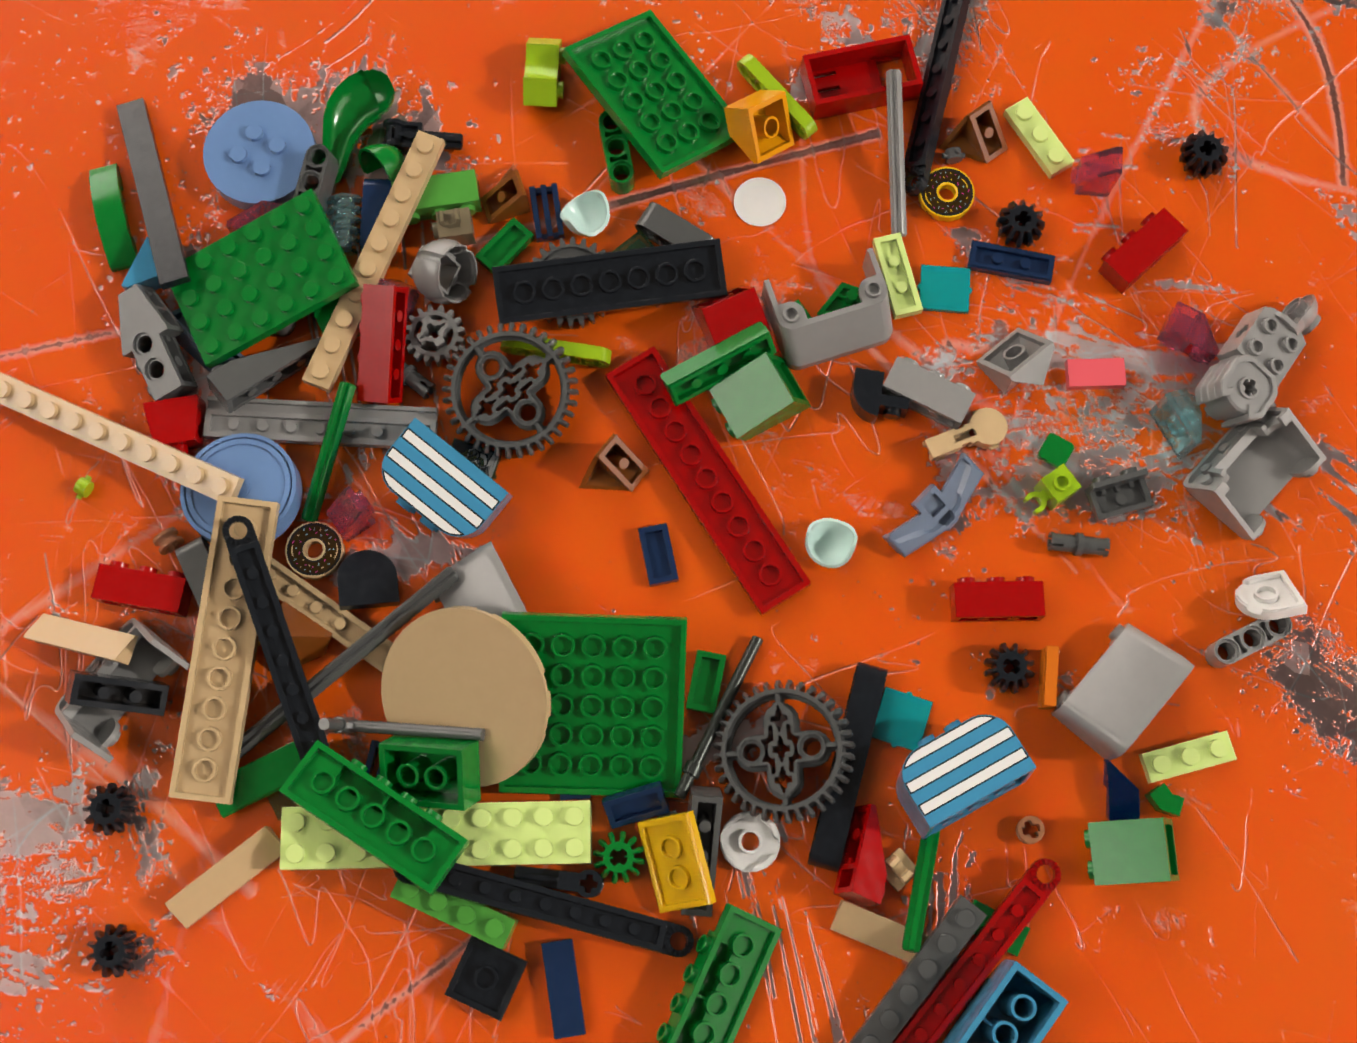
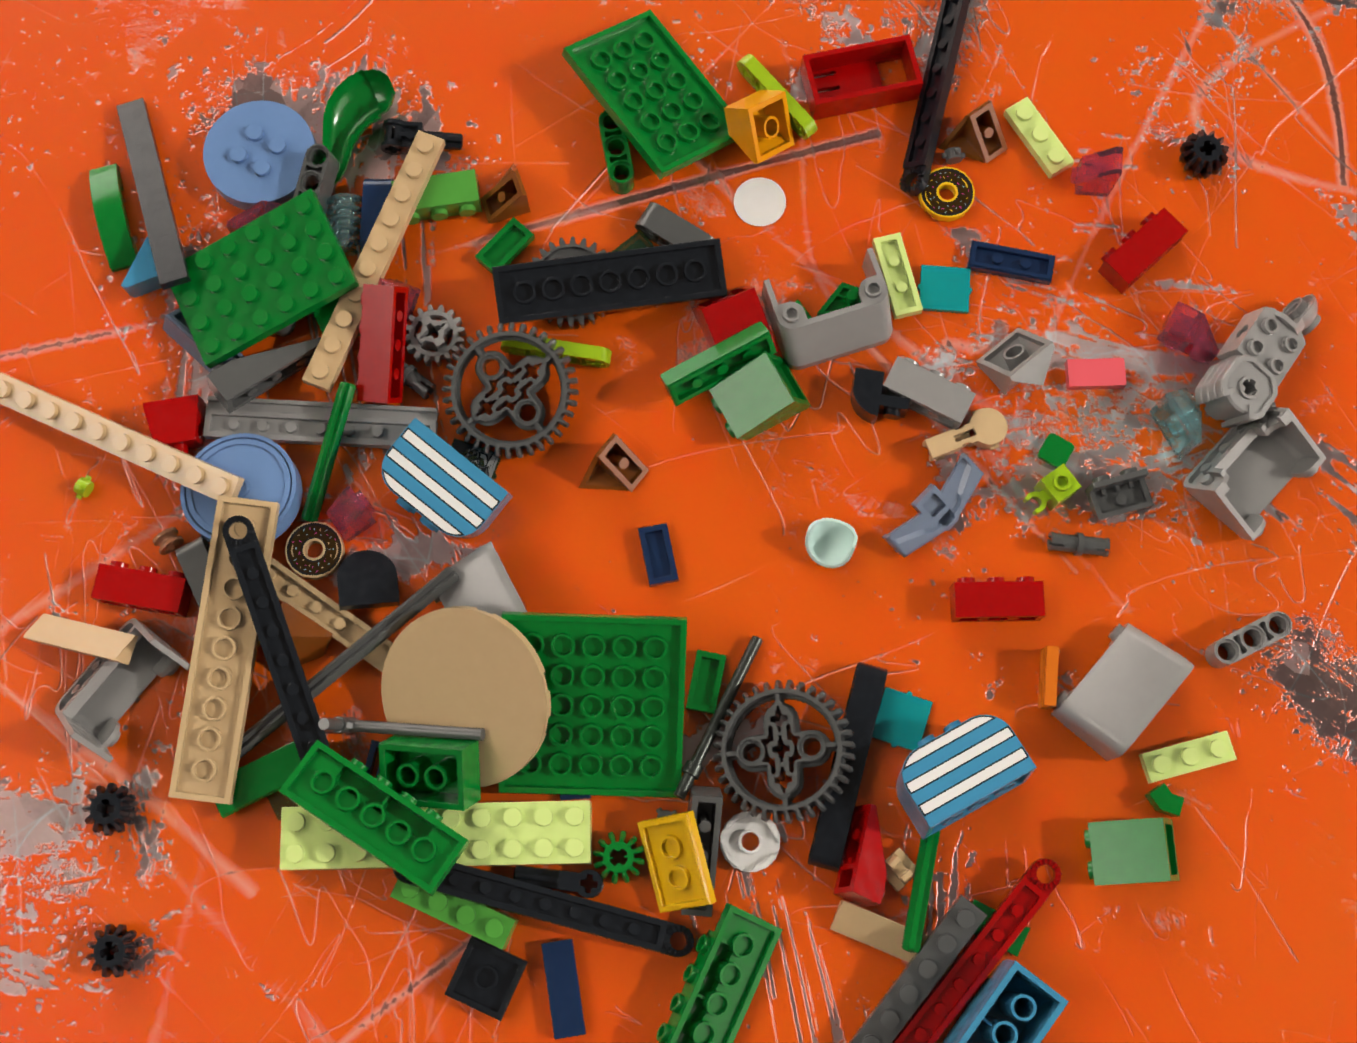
black brick [64,670,170,716] -> none
brick [118,284,198,401] -> none
tan slope [165,826,280,929] -> none
green helmet [358,143,405,182] -> none
light grey piece [408,238,478,305] -> none
dark tan brick [432,207,476,245] -> none
lime brick [523,37,566,107] -> none
dark blue tile [529,183,565,243] -> none
light aqua helmet [560,190,610,237] -> none
dark blue tile [602,781,670,829] -> none
red plate [605,346,811,616] -> none
light grey axle [886,69,907,237] -> none
black gear [983,643,1035,694] -> none
black gear [996,199,1045,249] -> none
nougat bush [1016,816,1045,845] -> none
clear blue slope [1103,759,1140,821] -> none
white tile [1235,570,1308,620] -> none

